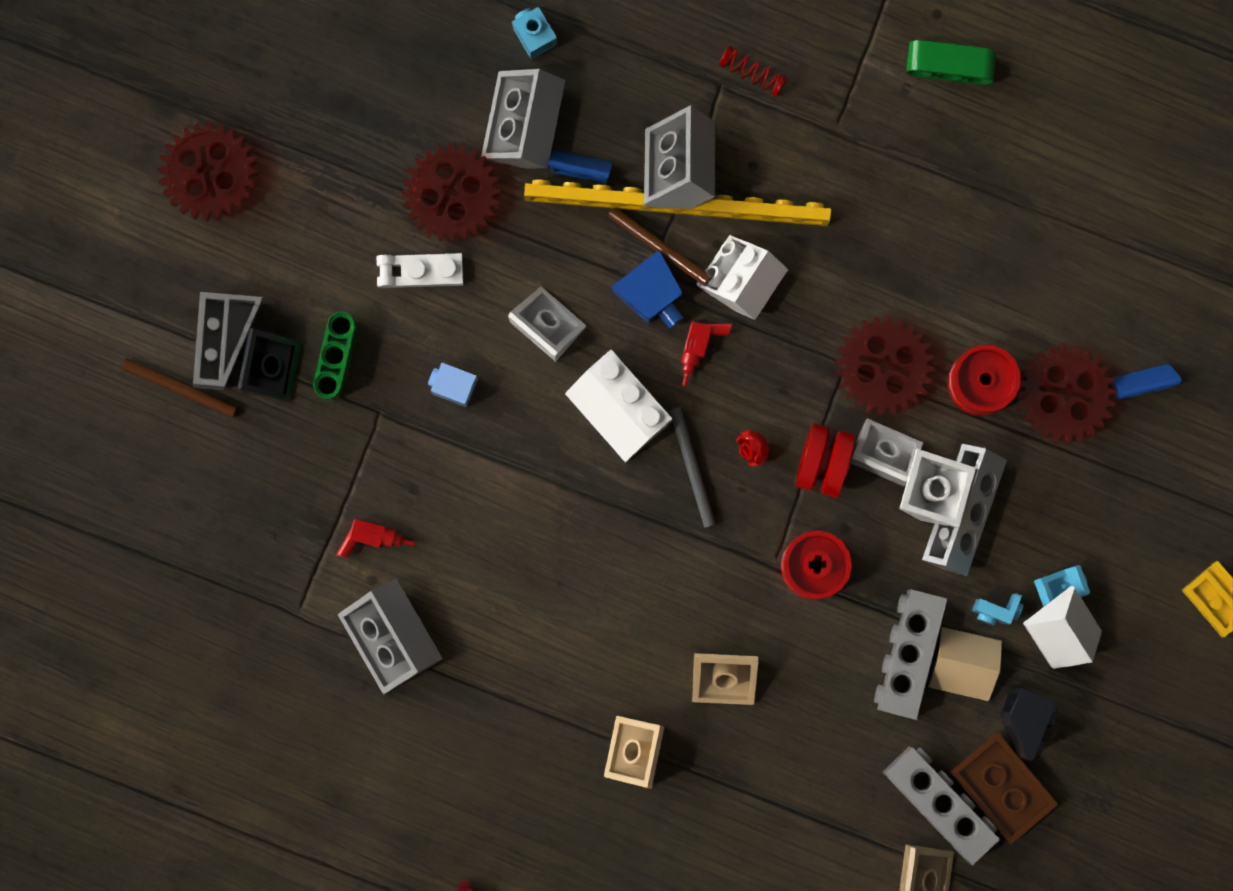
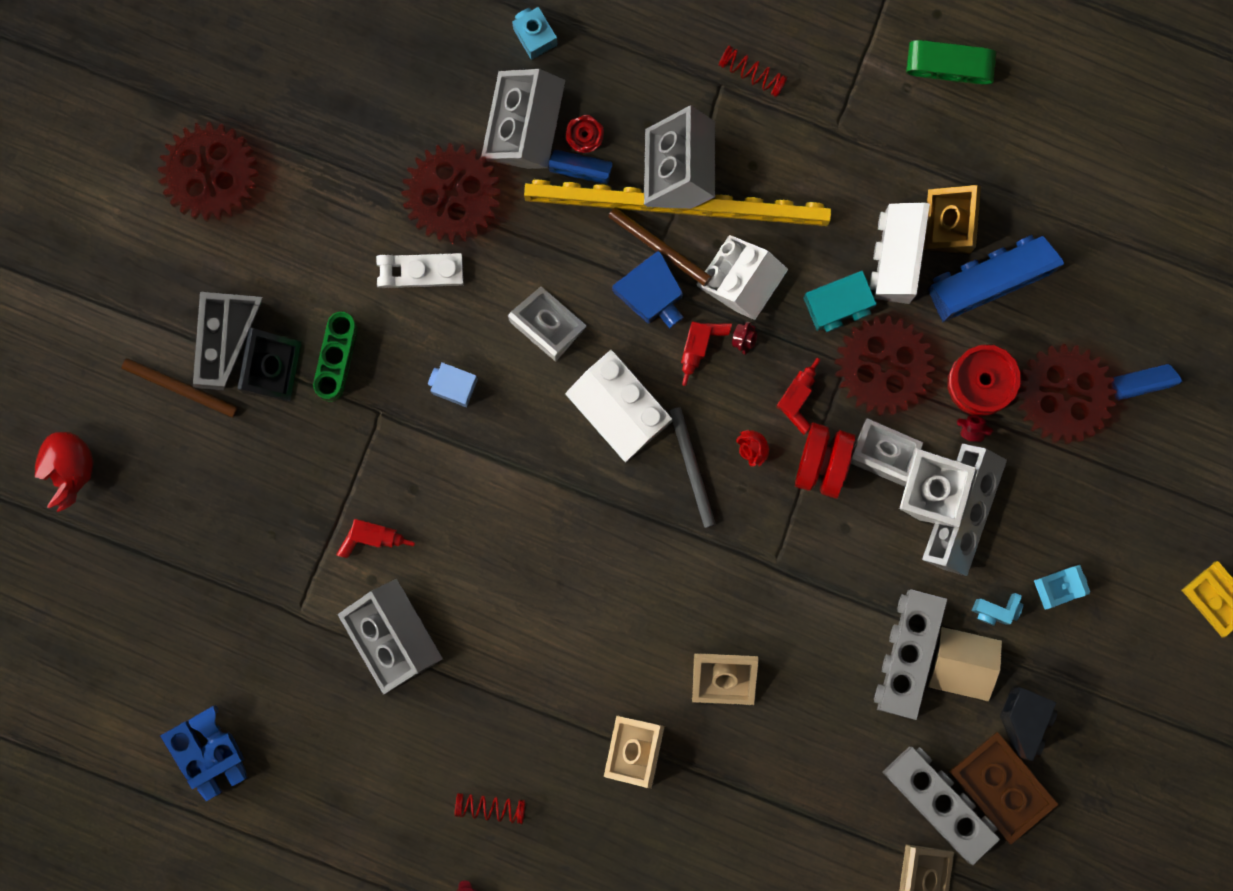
red wheel [780,530,852,600] -> none
white slope [1023,586,1102,669] -> none
none -> red helmet [35,432,93,512]
none -> blue hips [160,705,248,801]
none -> red piece [455,792,525,825]
none -> red plate [566,115,604,153]
none -> dark red plate [732,322,757,355]
none -> red piece [776,358,820,435]
none -> teal brick [803,271,876,333]
none -> white slope [869,203,930,304]
none -> pearl gold slope [923,185,981,254]
none -> blue slope [928,235,1064,322]
none -> dark red plate [957,415,993,442]

